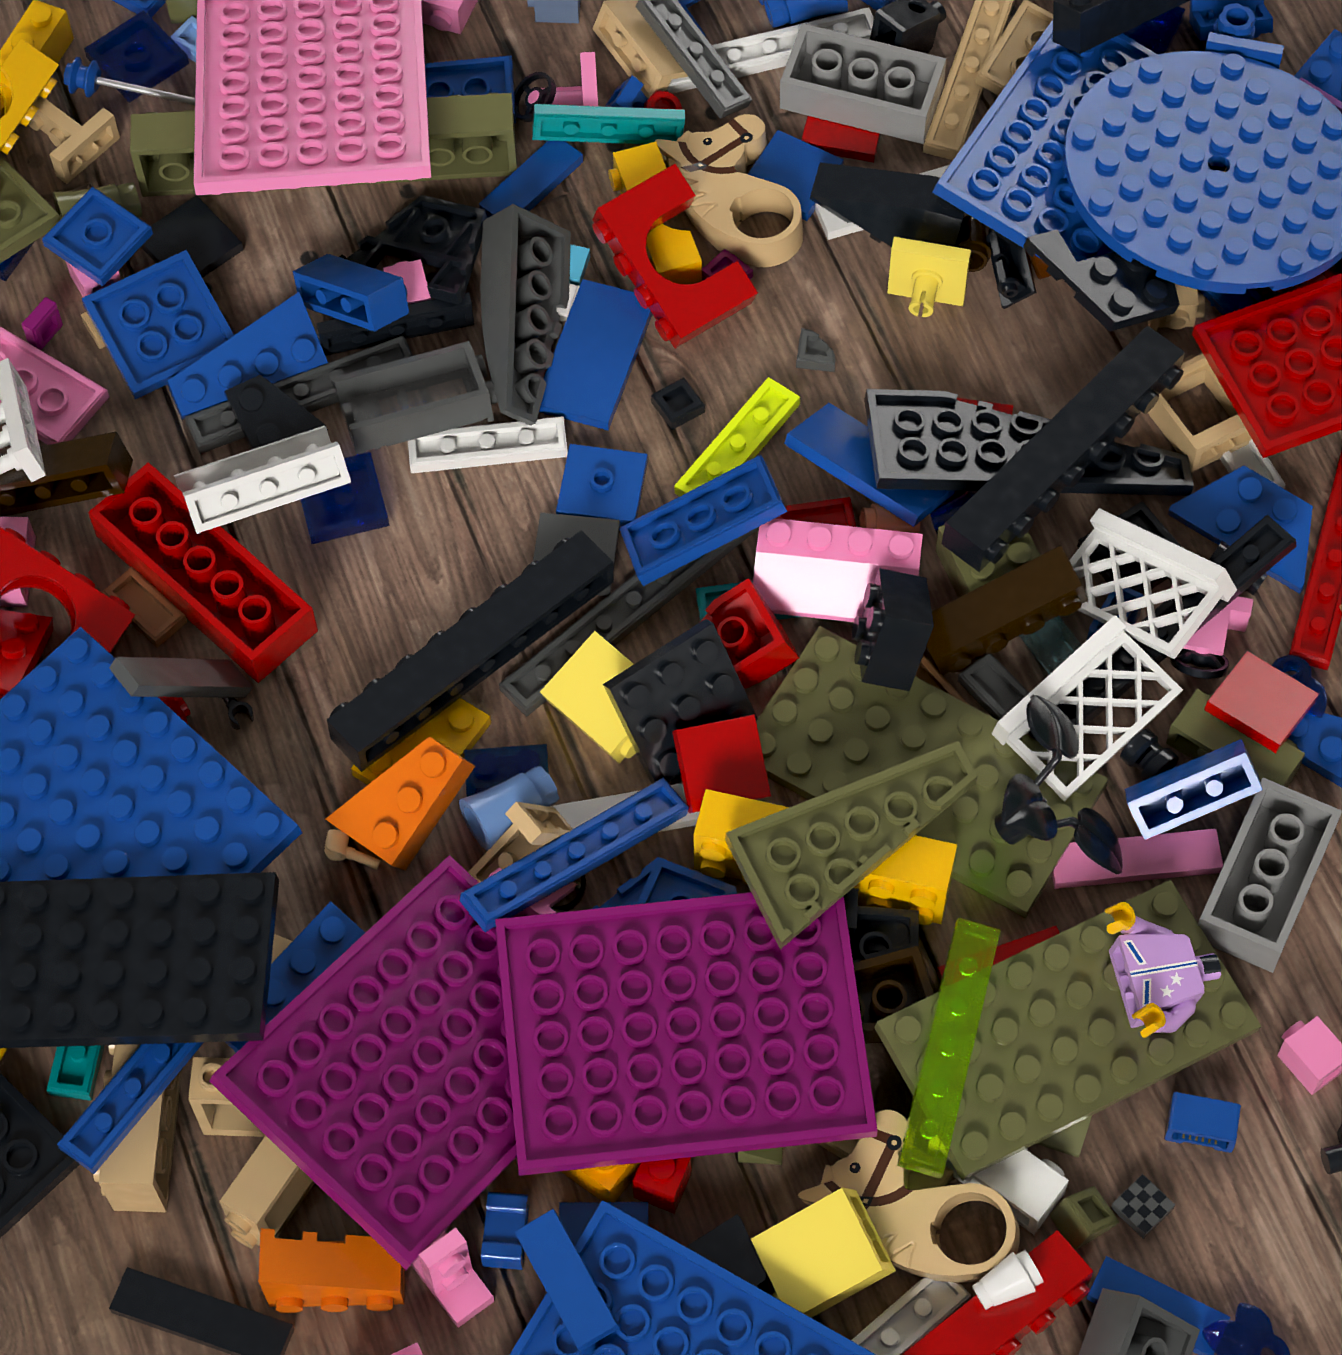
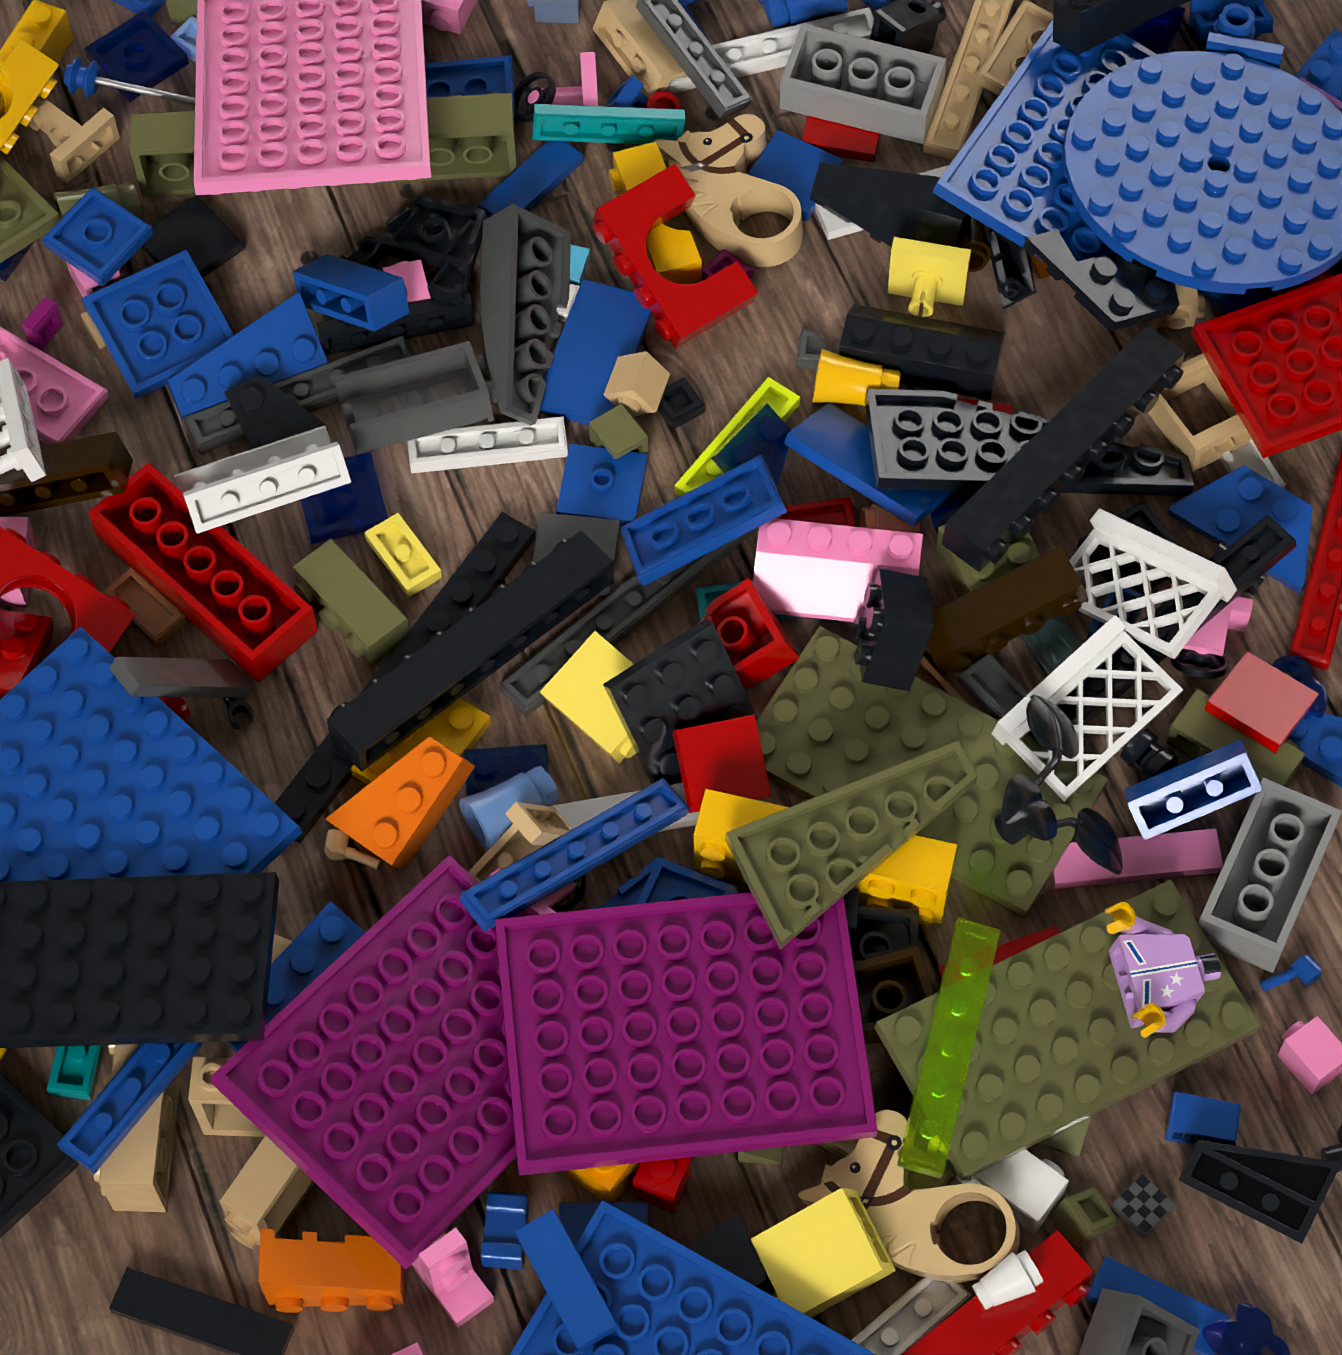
none -> black plate [274,512,536,844]
none -> olive brick [293,539,409,666]
none -> light yellow plate [364,513,442,598]
none -> olive panel [589,404,649,459]
none -> tan brick [603,351,670,417]
none -> clear blue wing [711,403,791,487]
none -> yellow plant [812,349,900,406]
none -> black slope [839,304,1005,401]
none -> black wedge [1179,1140,1342,1244]
none -> blue hand [1259,955,1322,992]

